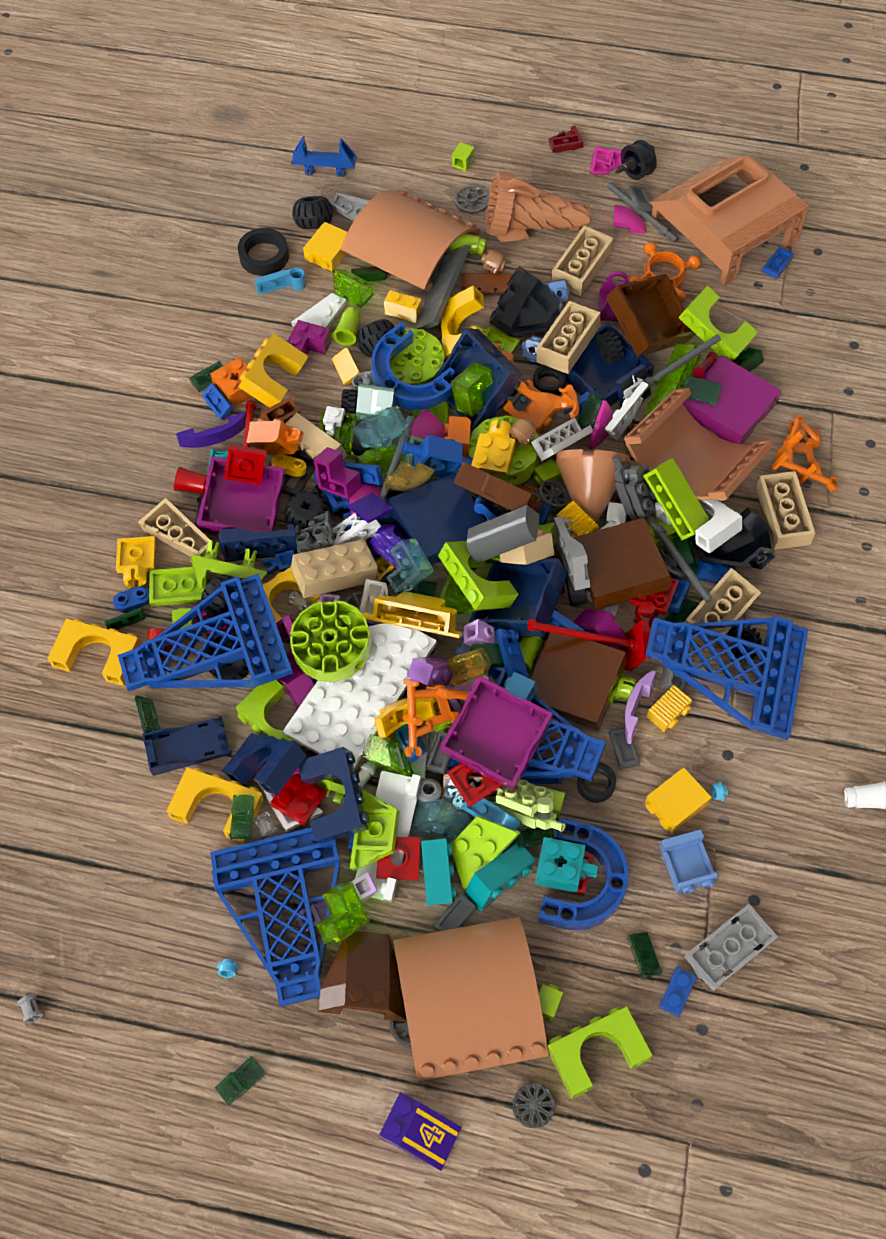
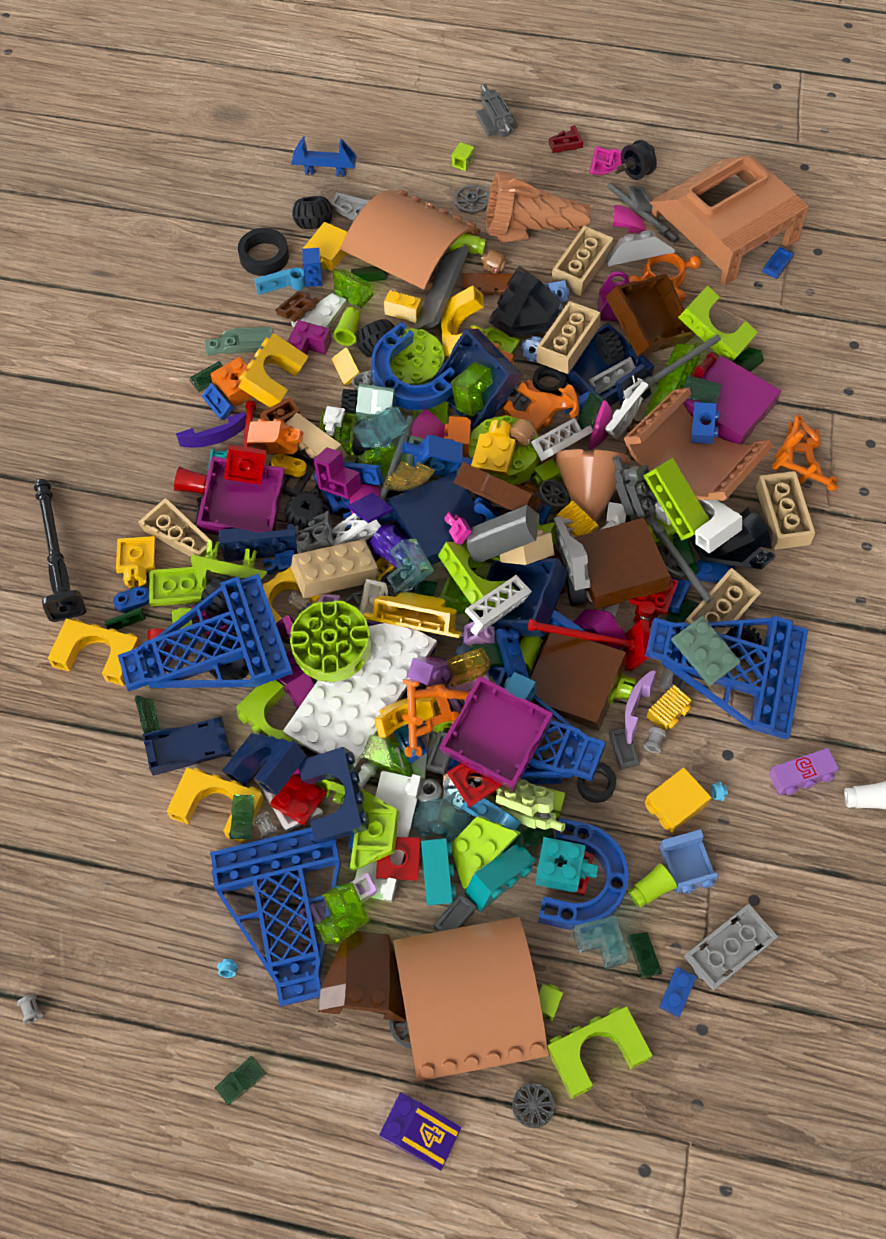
none -> black piece [34,479,86,622]
none -> sand green piece [205,327,273,355]
none -> reddish brown plate [275,291,319,322]
none -> blue brick [302,248,323,287]
none -> dark pink plate [444,512,472,545]
none -> white fence [465,575,532,636]
none -> dark grey piece [476,84,517,138]
none -> clear light blue brick [573,916,629,969]
none -> light grey slope [585,357,636,394]
none -> light grey wedge [607,230,675,266]
none -> lime plant [628,863,677,908]
none -> light grey bush [643,727,666,753]
none -> sand green plate [671,616,740,687]
none -> blue brick [691,402,720,444]
none -> medium lavender brick [769,748,839,796]

